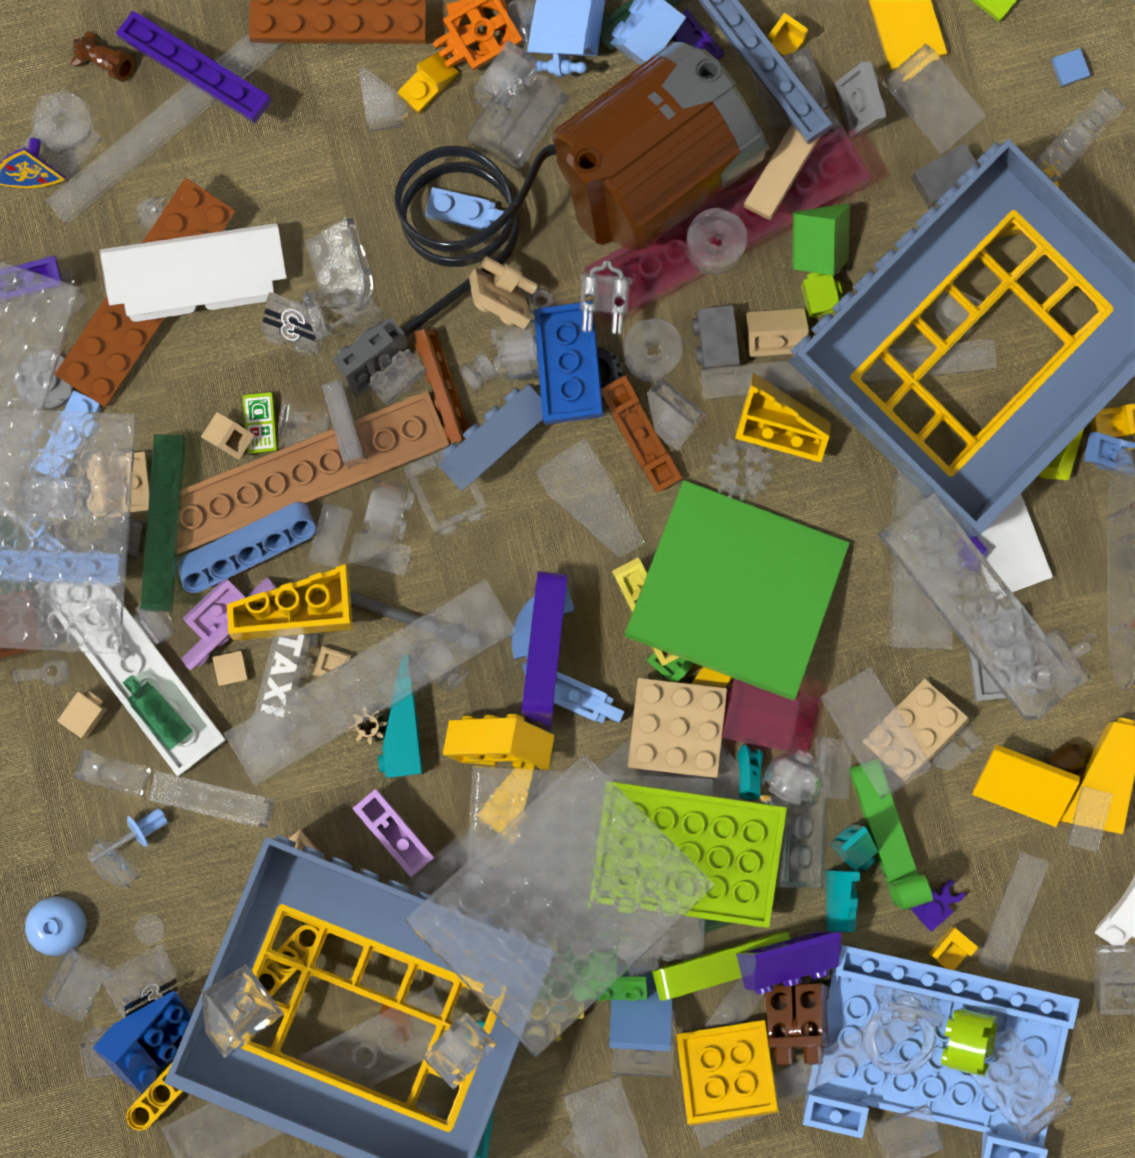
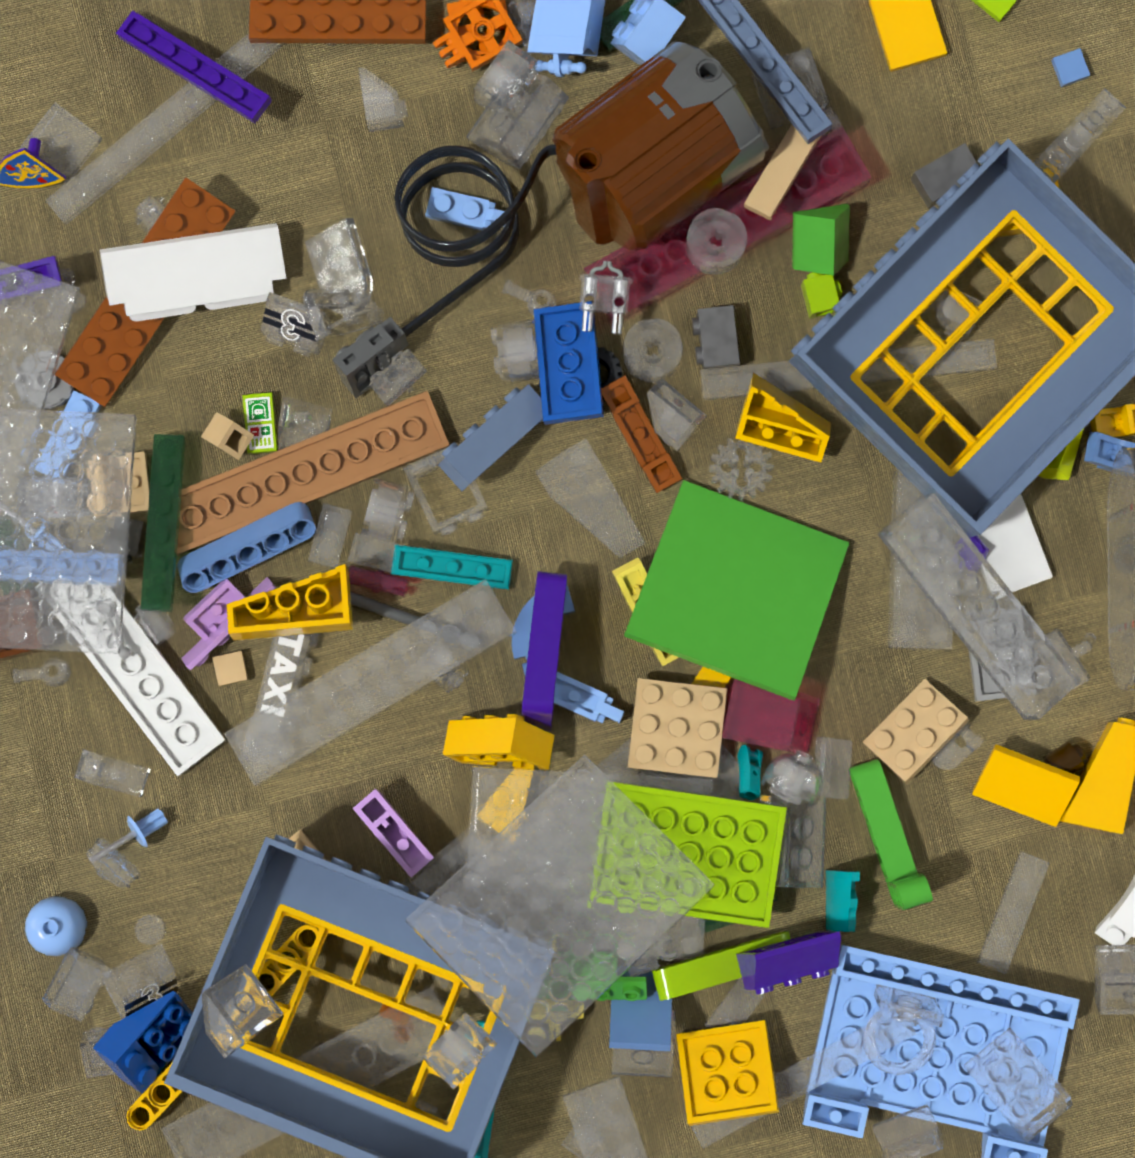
clear plate [32,91,93,152] -> none
tan brick [57,691,107,739] -> none
reddish brown animal [70,31,136,82] -> none
clear green hinge [123,675,193,751] -> none
clear slope [148,771,275,828] -> none
tan tile [313,646,351,676] -> none
clear piece [321,380,368,469] -> none
tan gear [350,708,387,745] -> none
teal slope [378,655,423,778] -> none
yellow slope [397,52,459,114] -> none
dark orange plate [414,329,470,444] -> none
clear wheel [458,351,499,392] -> none
tan plate [469,256,538,329] -> none
bright green tile [647,652,693,683] -> none
dark purple plate [672,9,724,60] -> none
tan panel [746,308,808,357] -> none
reddish brown hips [765,983,829,1066] -> none
yellow panel [767,13,808,62] -> none
clear tile [820,667,933,799] -> none
teal slope [829,824,878,872] -> none
light grey hinge [835,61,887,138] -> none
clear slope [880,43,987,154] -> none
dark purple plate [910,879,965,932] -> none
yellow panel [928,926,978,970] -> none
lime brick [941,1008,997,1077] -> none
clear tile [1067,786,1113,853] -> none
none -> clear pink pin [349,565,409,597]
none -> teal tile [391,545,513,590]

